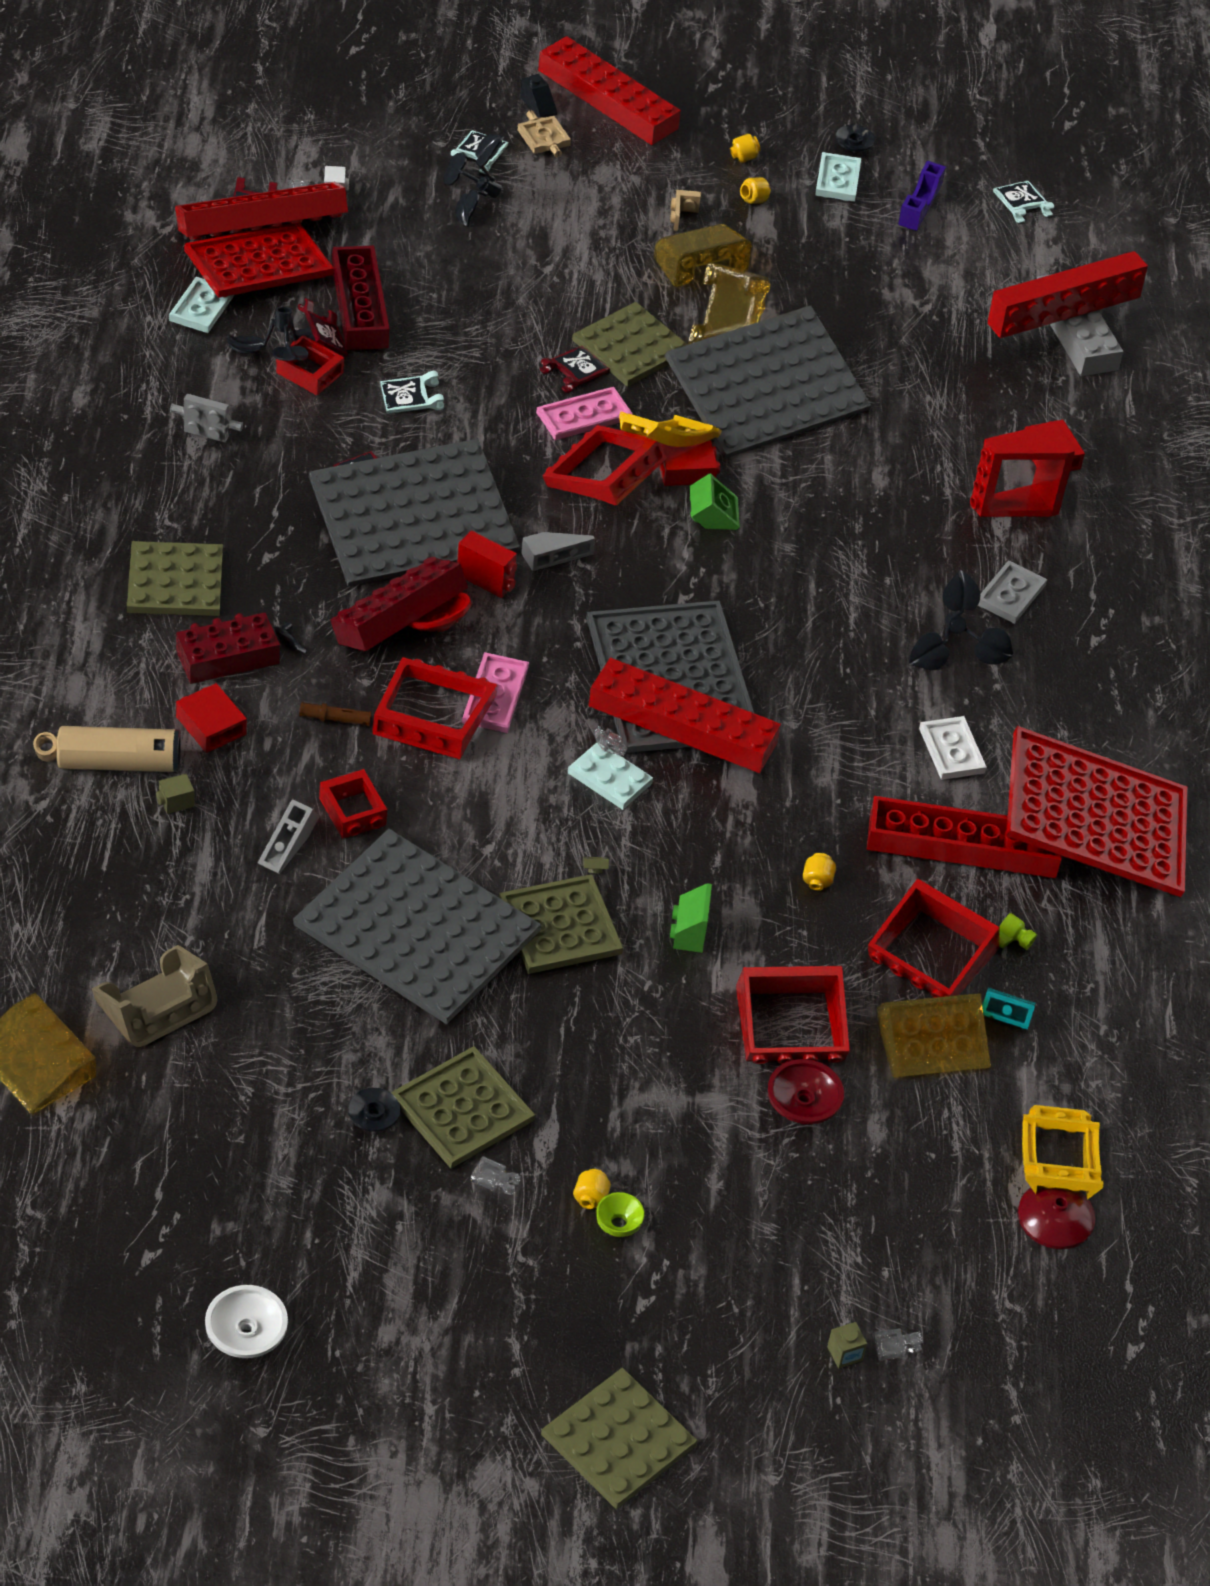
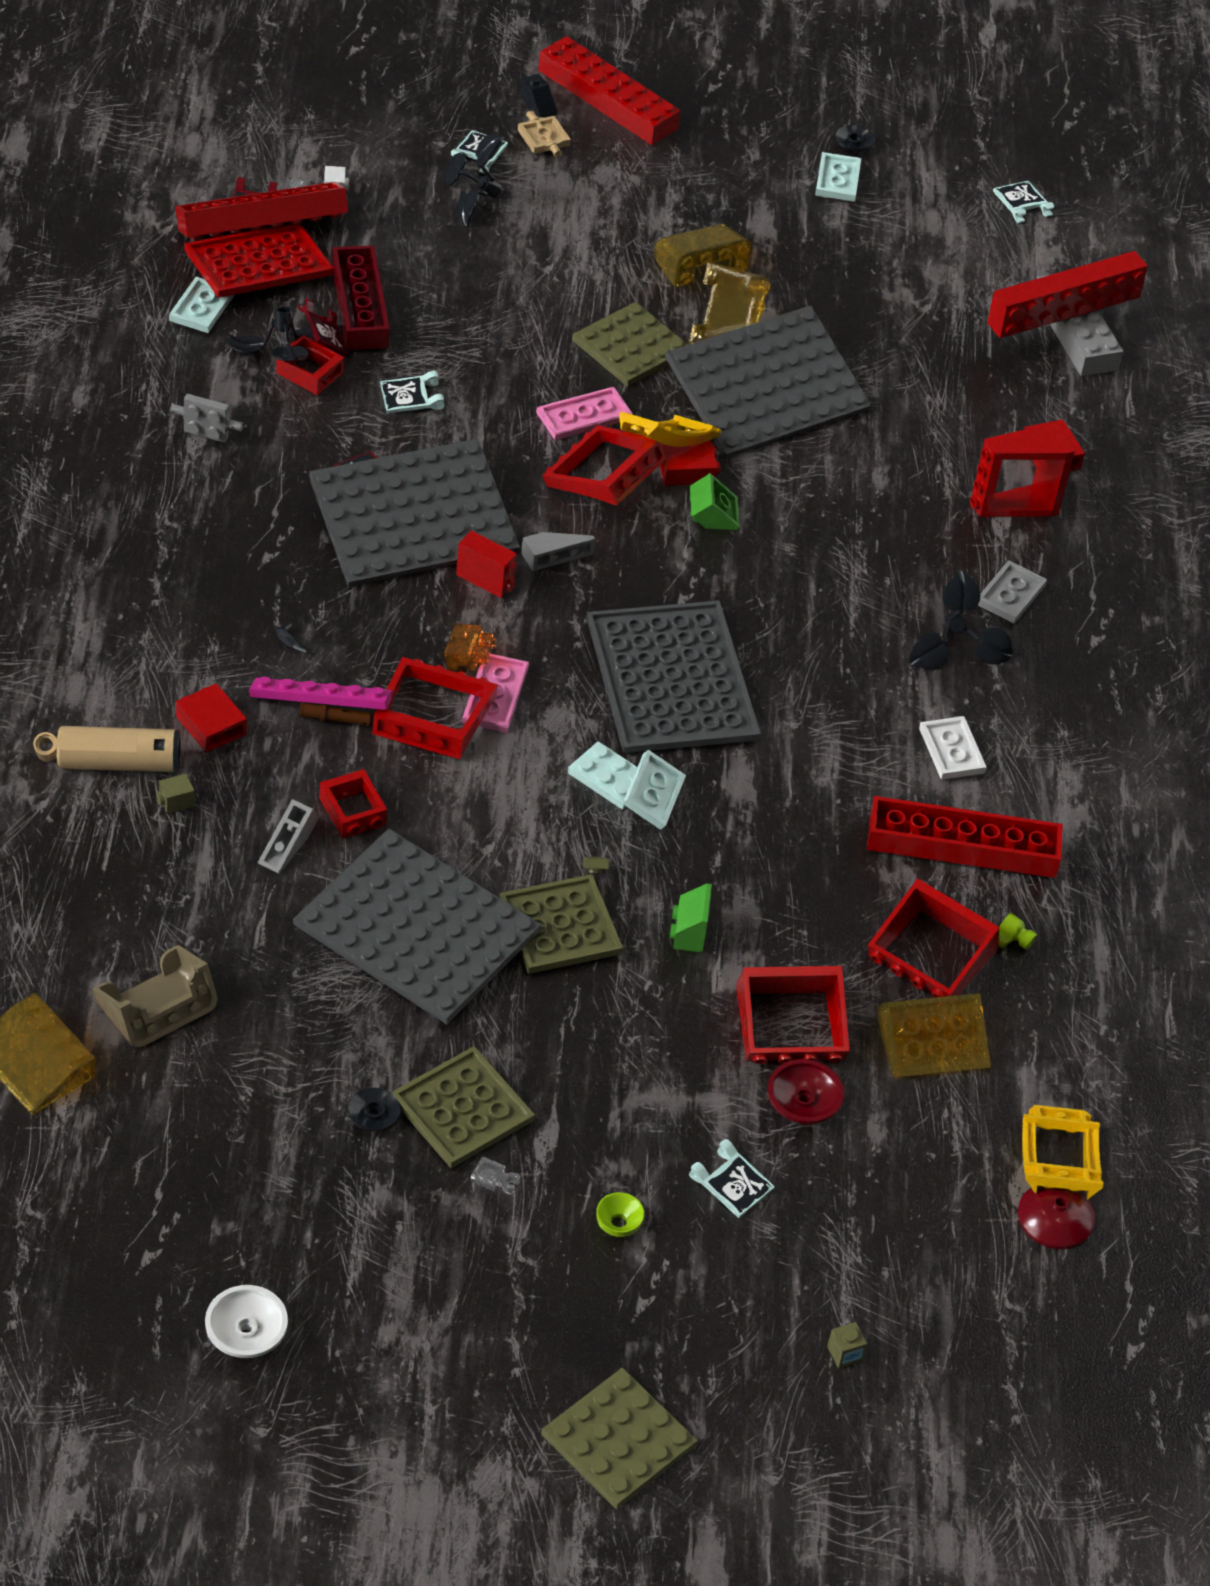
olive plate [127,541,223,616] -> none
dark red piece [176,613,280,684] -> none
dark red brick [330,557,468,651] -> none
red dish [408,592,471,632] -> none
flag [539,346,610,393] -> none
yellow head [573,1169,611,1209] -> none
red brick [589,657,781,773] -> none
clear plate [593,726,627,756] -> none
tan bracket [670,190,701,231] -> none
yellow head [730,134,761,163] -> none
yellow head [740,177,771,204] -> none
yellow head [803,853,836,891] -> none
clear plate [873,1328,923,1360] -> none
dark purple arch [898,161,946,231] -> none
teal brick [980,987,1036,1029] -> none
red plate [1006,726,1187,897] -> none
none -> dark pink plate [249,677,392,710]
none -> clear orange hips [444,623,495,671]
none -> light aqua plate [622,750,686,830]
none -> flag [689,1139,775,1218]

